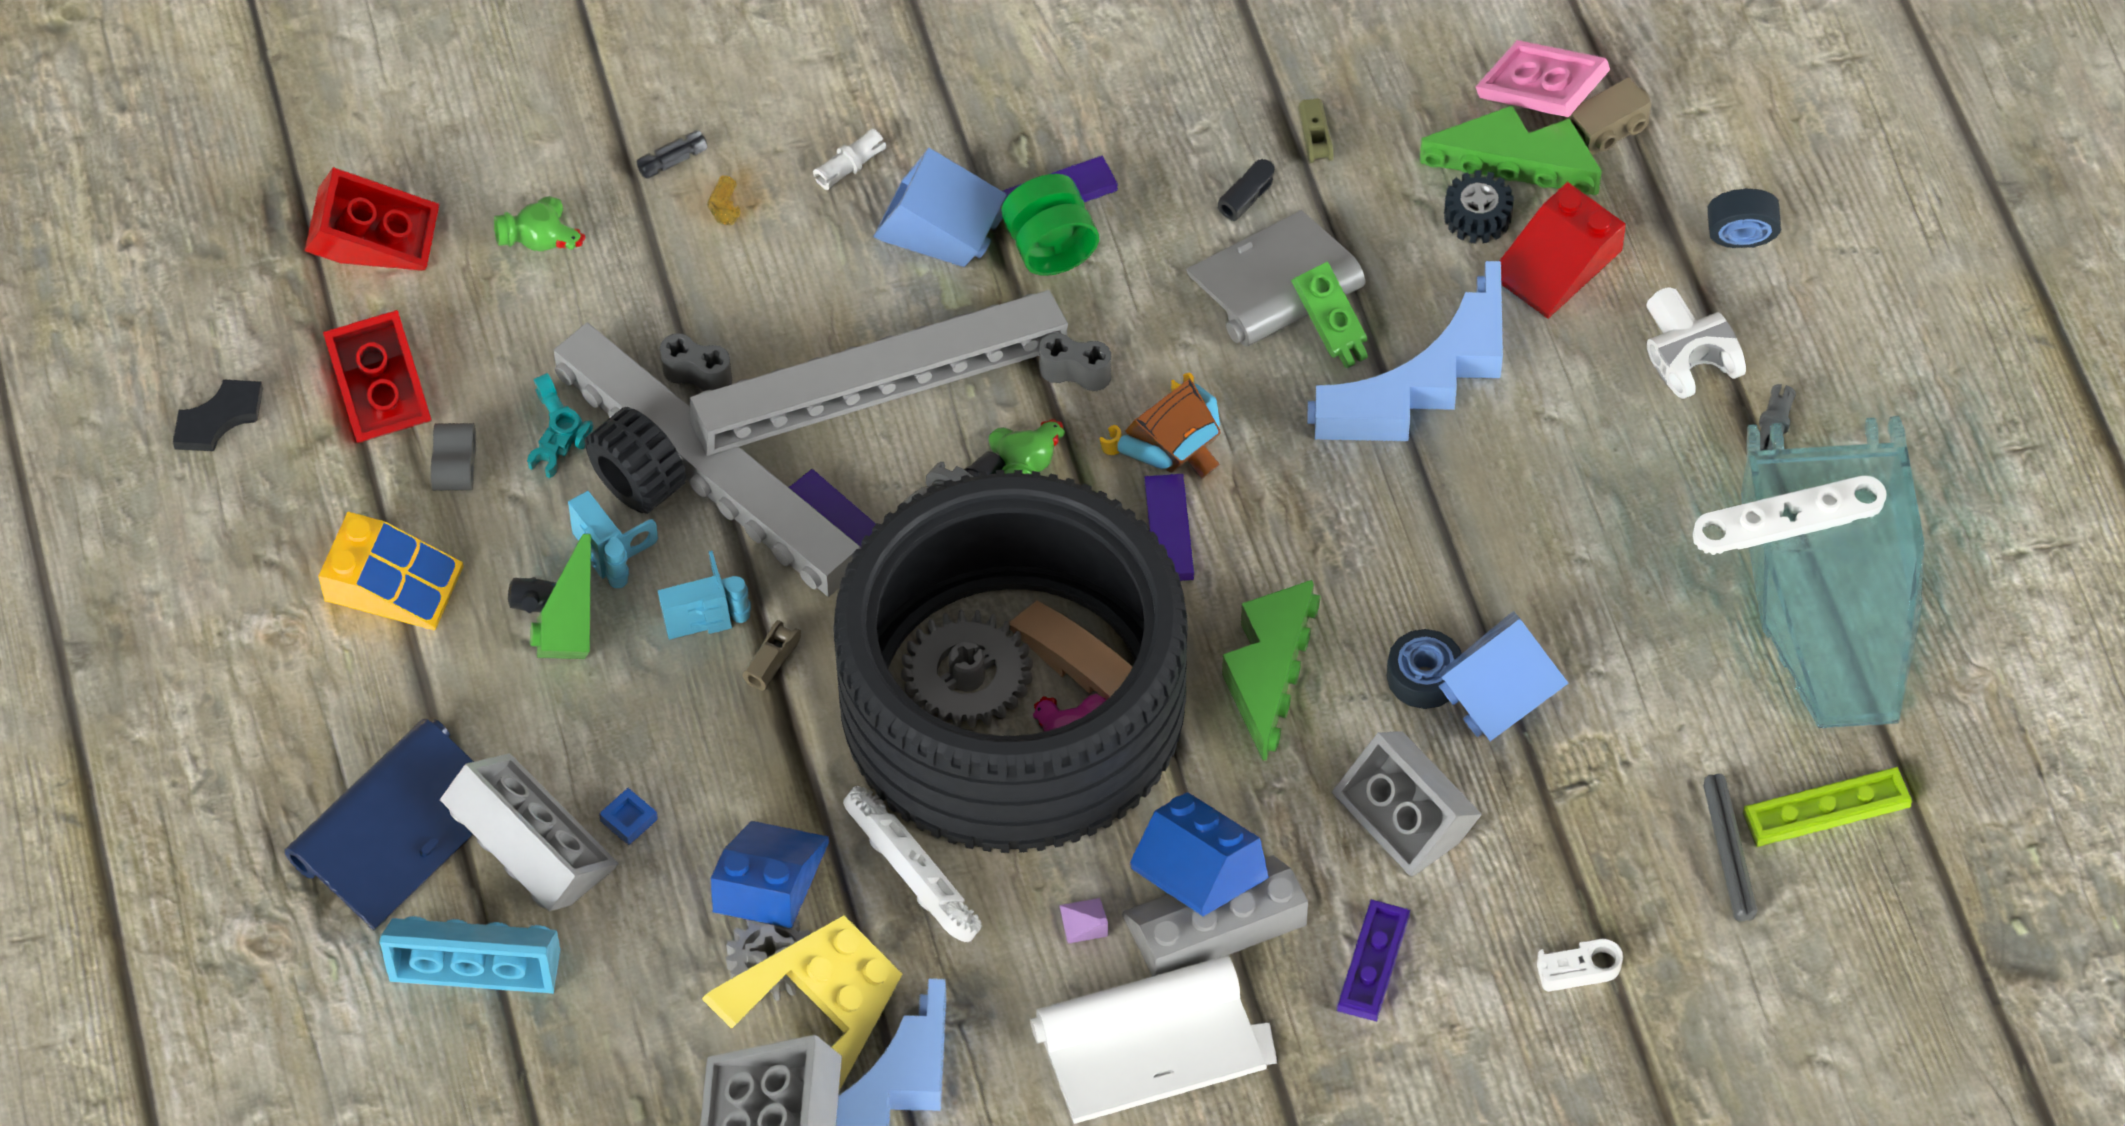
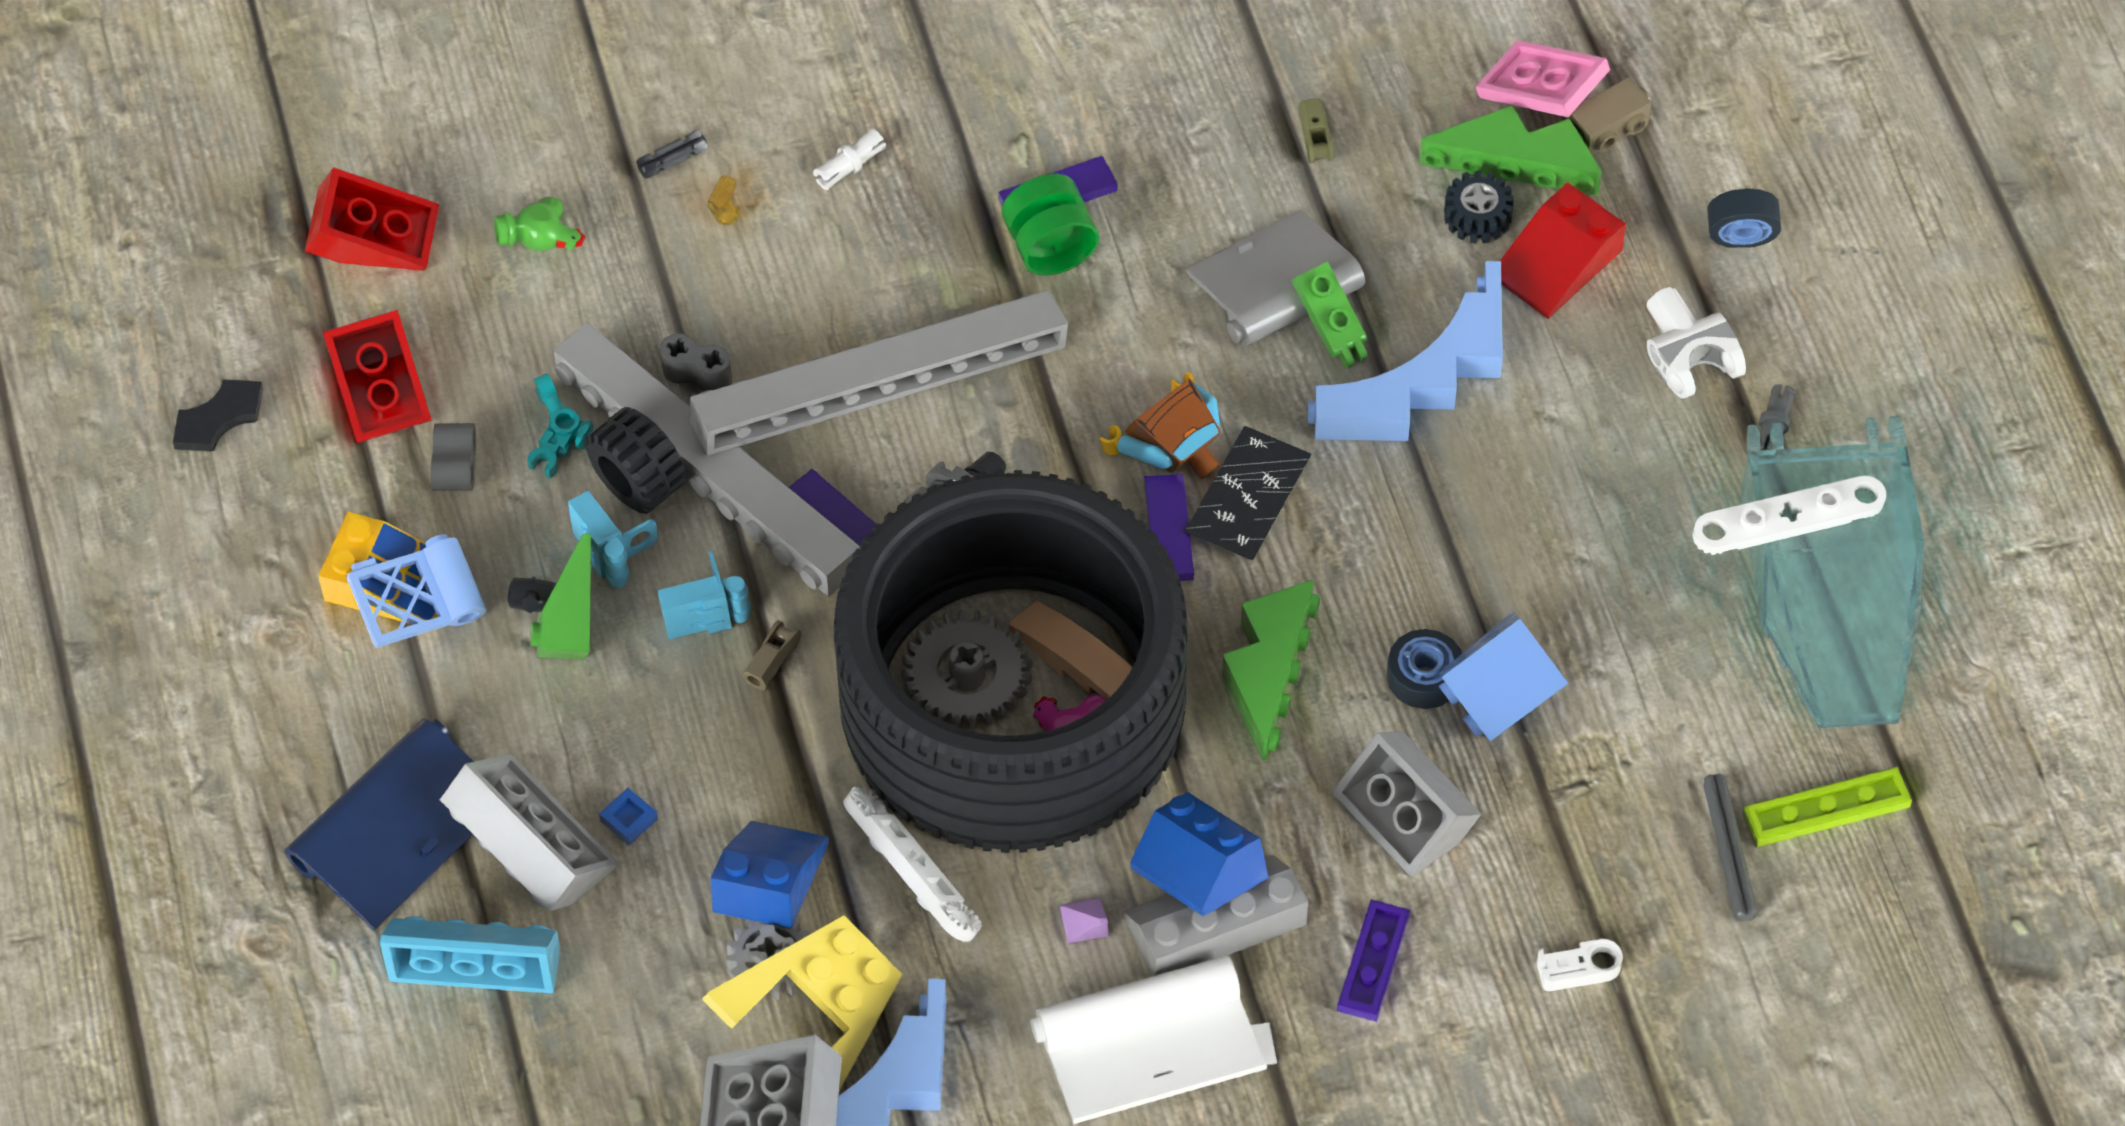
medium blue slope [873,148,1007,267] -> none
bright green animal [988,419,1065,474] -> none
dark grey axle [1039,333,1111,391] -> none
black bar [1217,159,1275,221] -> none
none -> light blue piece [346,534,487,648]
none -> black sticker [1185,426,1311,560]

